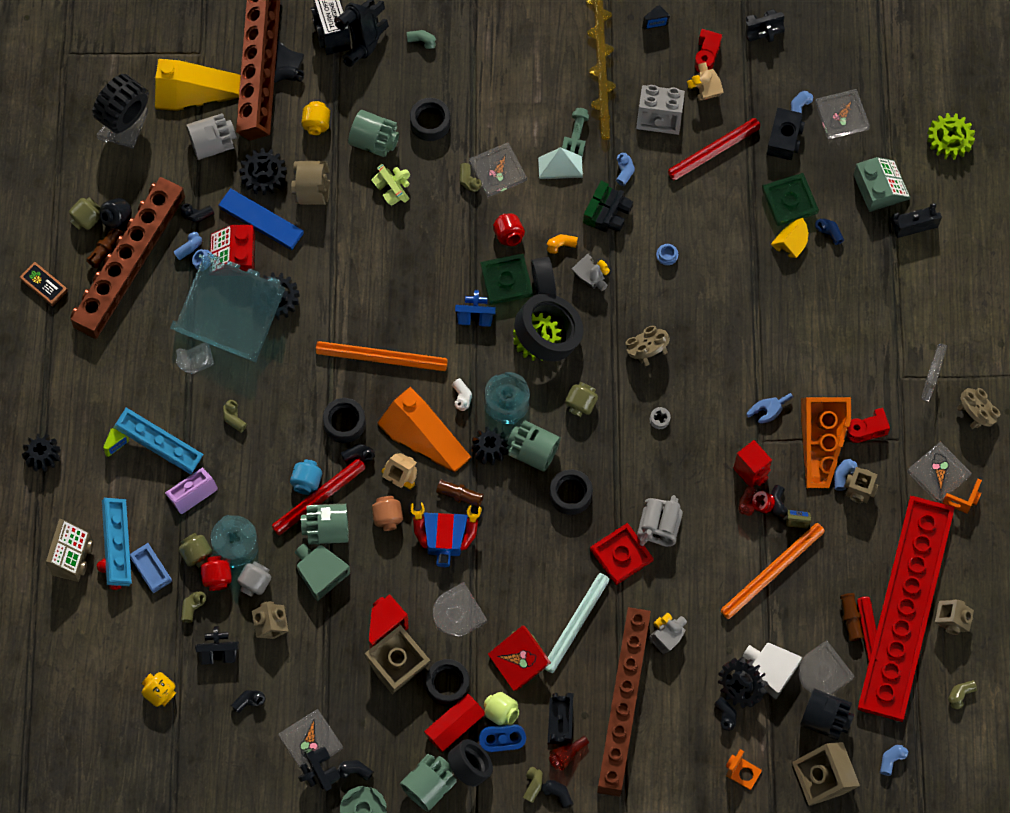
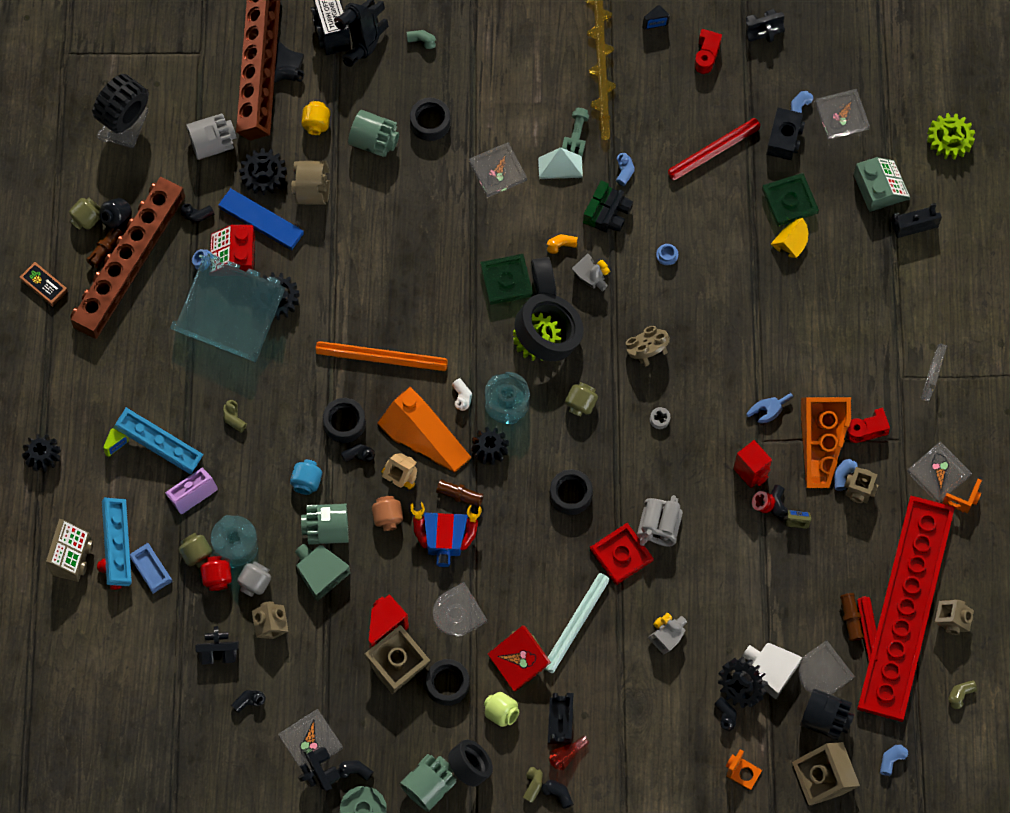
yellow head [141,672,176,707] -> none
yellow wedge [155,59,241,111] -> none
medium blue arm [174,232,202,260] -> none
clear bracket [176,343,214,374] -> none
olive arm [181,591,206,623] -> none
red axle [272,459,365,535] -> none
yellowish green hips [372,164,410,206] -> none
red piece [424,694,485,752] -> none
blue hips [455,290,496,327] -> none
olive arm [460,163,482,192] -> none
blue plate [479,724,526,752] -> none
red head [493,213,525,246] -> none
sand green gear [507,420,561,472] -> none
copper brick [597,607,651,797] -> none
light grey bracket [636,85,685,135] -> none
tan piece [687,62,724,101] -> none
orange axle [721,523,825,619] -> none
clear red arm [738,486,757,516] -> none
dark blue arm [815,219,844,245] -> none
dark tan plate [957,388,1000,429] -> none

